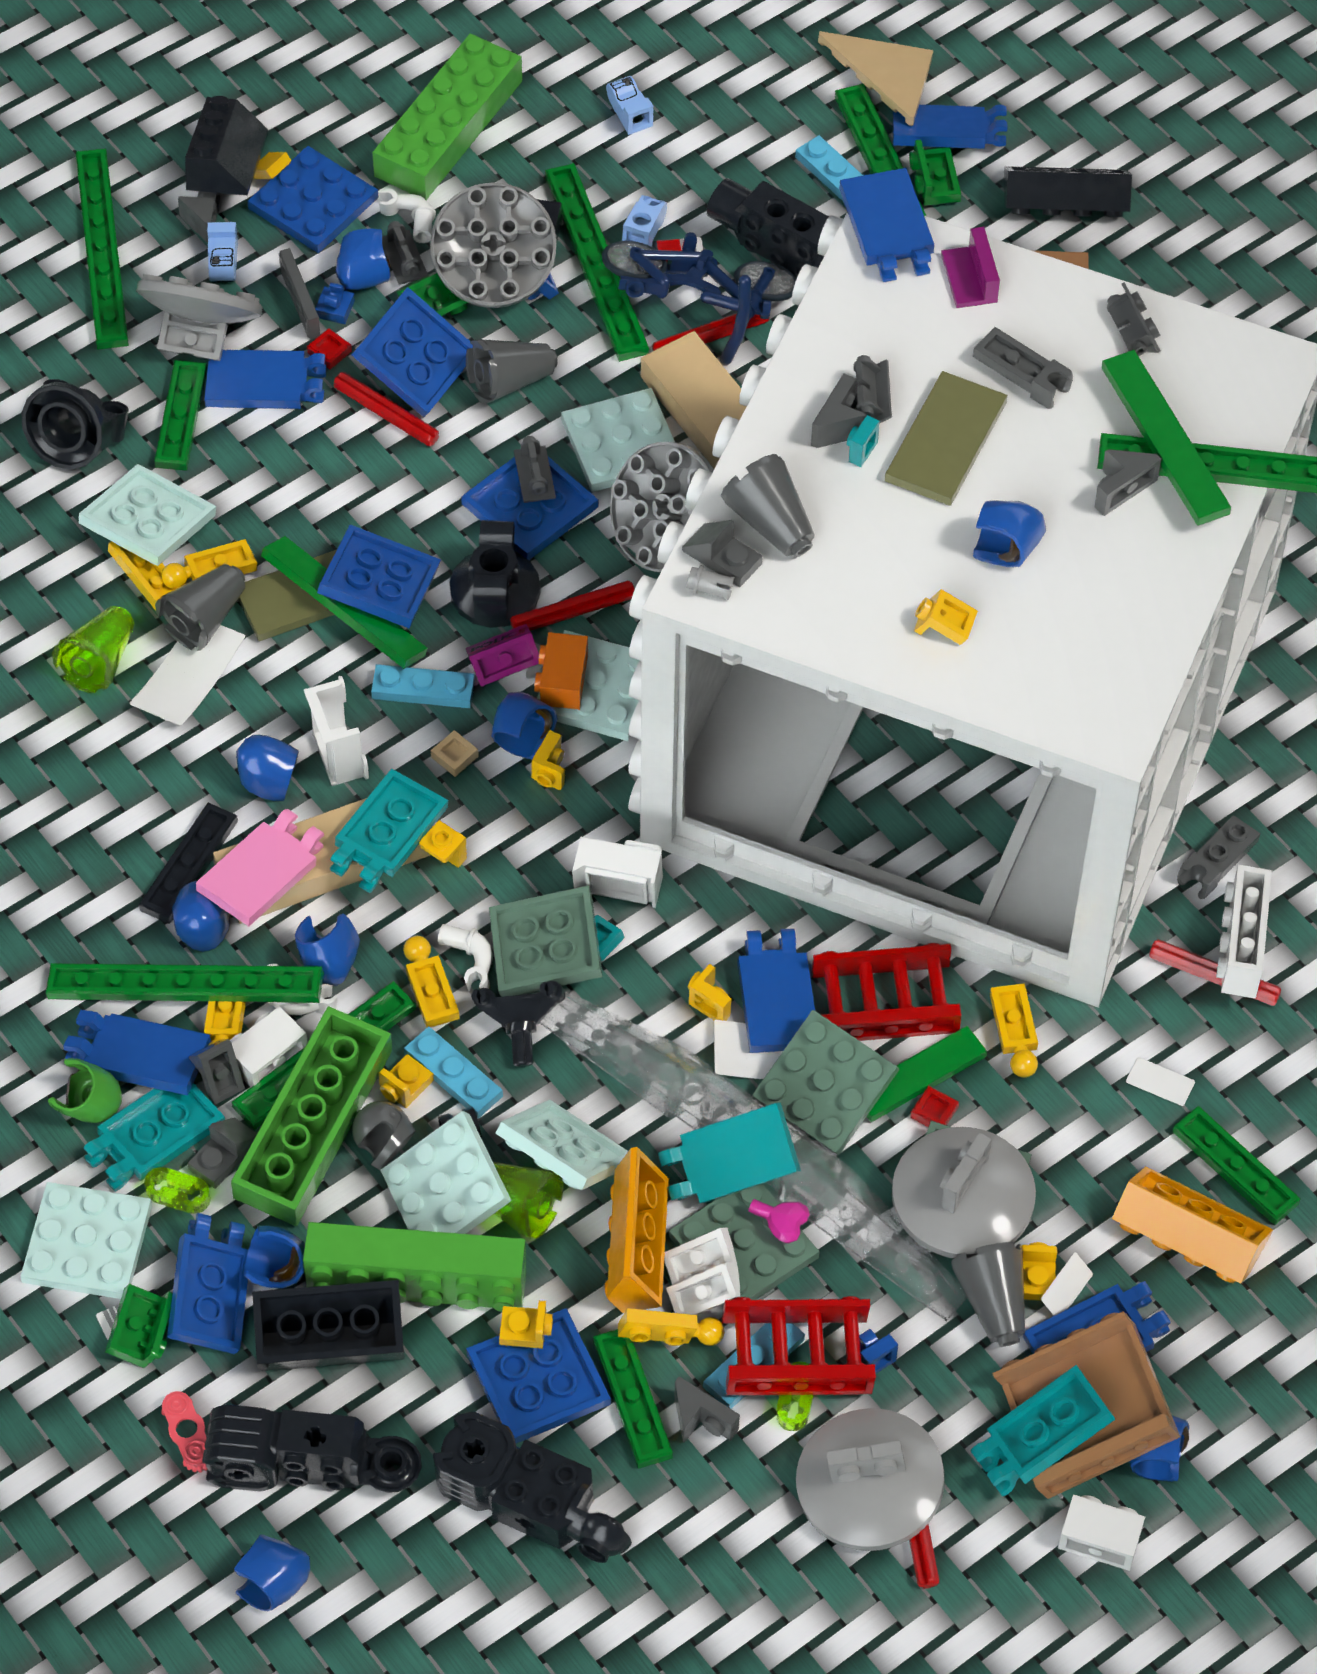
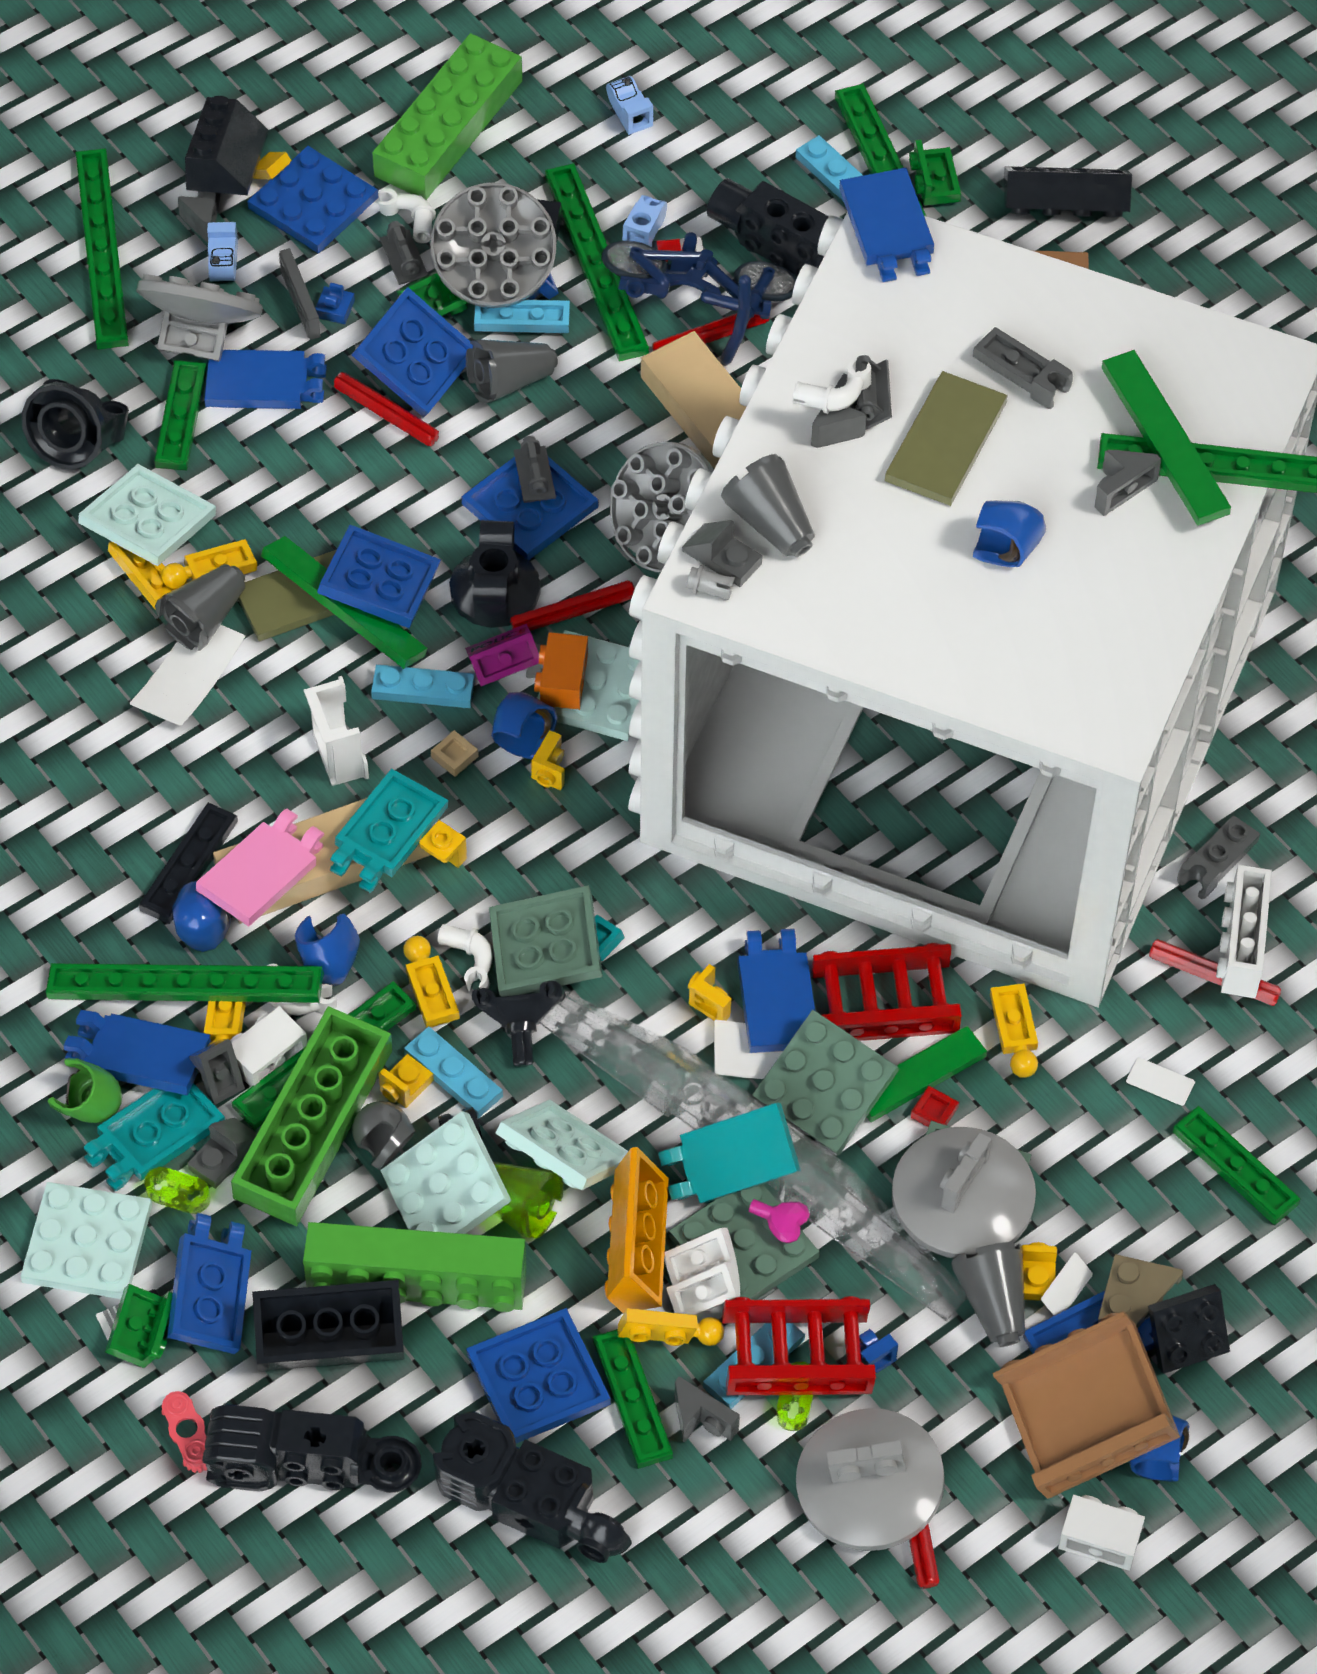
clear neon green cone [52,606,134,693] -> none
blue piece [234,1534,310,1612] -> none
blue piece [236,735,299,801] -> none
blue piece [243,1226,305,1288] -> none
red tile [307,328,352,370] -> none
blue piece [336,229,391,291] -> none
yellow bracket [499,1300,553,1349] -> none
light aqua plate [561,388,675,492] -> none
white piece [572,837,663,908] -> none
tan tile [818,31,933,126] -> none
teal plate [846,415,880,467] -> none
blue tile [893,104,1007,149] -> none
yellow bracket [914,589,978,645] -> none
magenta panel [941,227,1000,308] -> none
teal tile [970,1365,1115,1496] -> none
dark grey hinge [1107,282,1161,356] -> none
light orange slope [1112,1166,1273,1283] -> none
none -> medium azure plate [474,300,570,333]
none -> white piece [793,359,871,414]
none -> dark tan wing [1098,1254,1183,1328]
none -> black plate [1148,1284,1230,1374]

